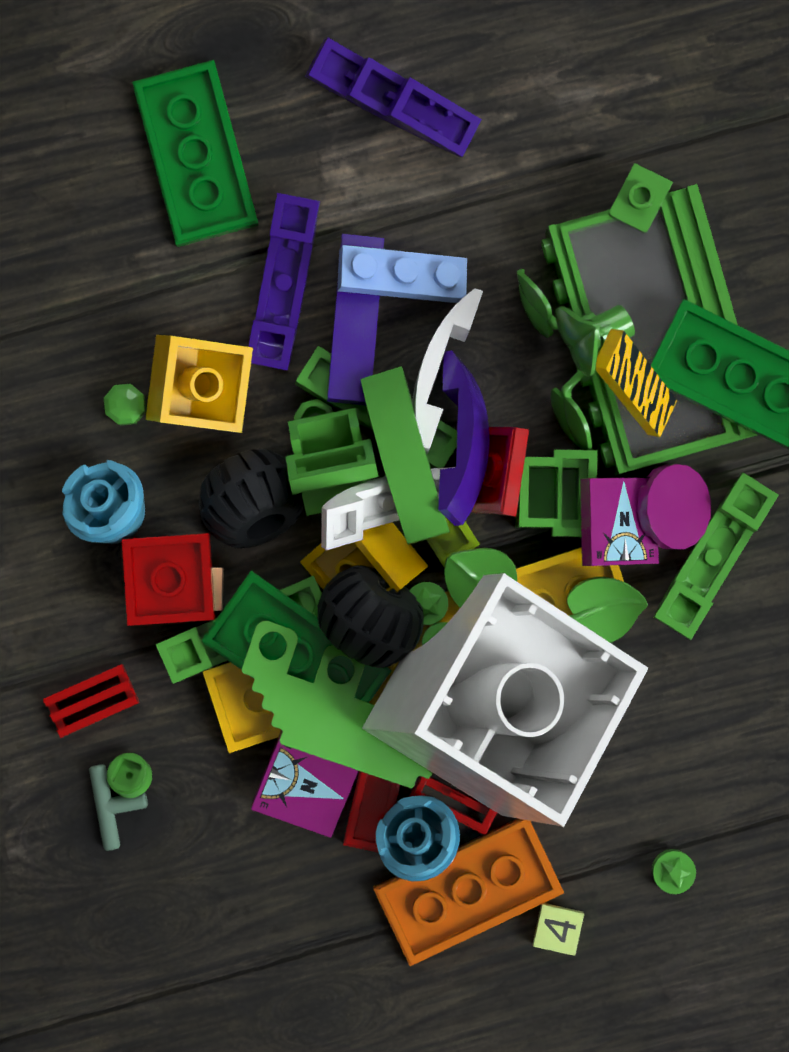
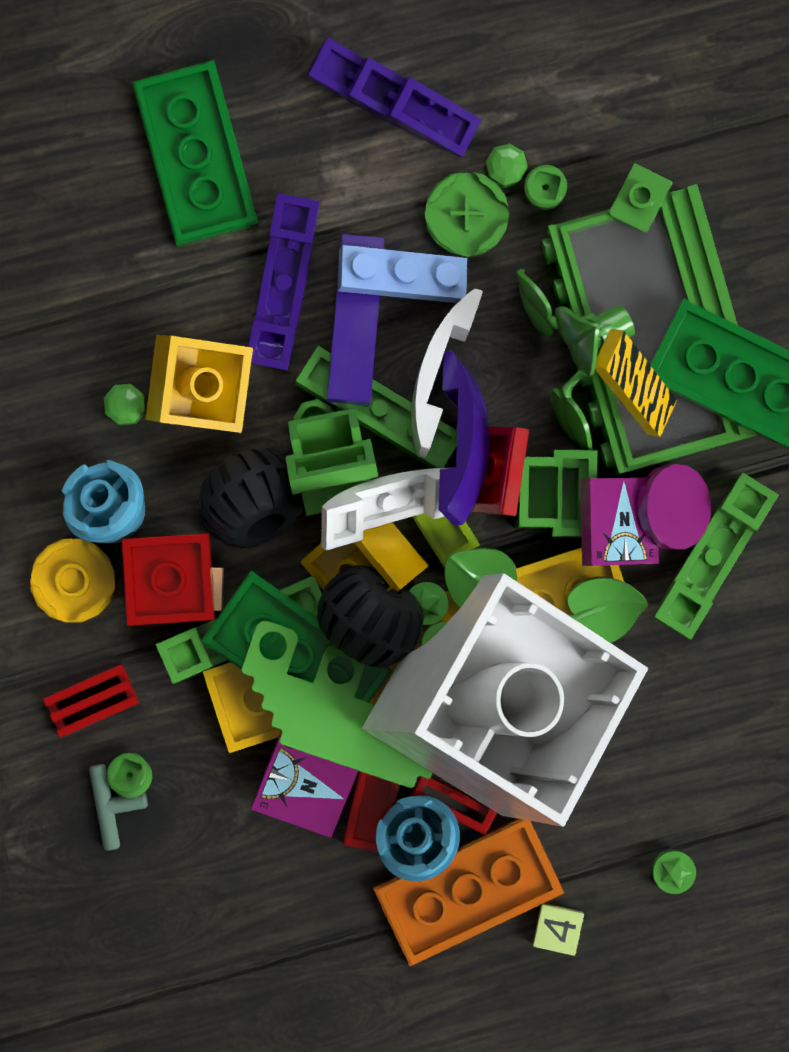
bright green slope [361,366,450,545] -> none
none -> yellow tile [30,539,116,622]
none -> bright green tile [424,172,509,258]
none -> bright green tile [485,144,528,188]
none -> bright green tile [524,165,567,210]

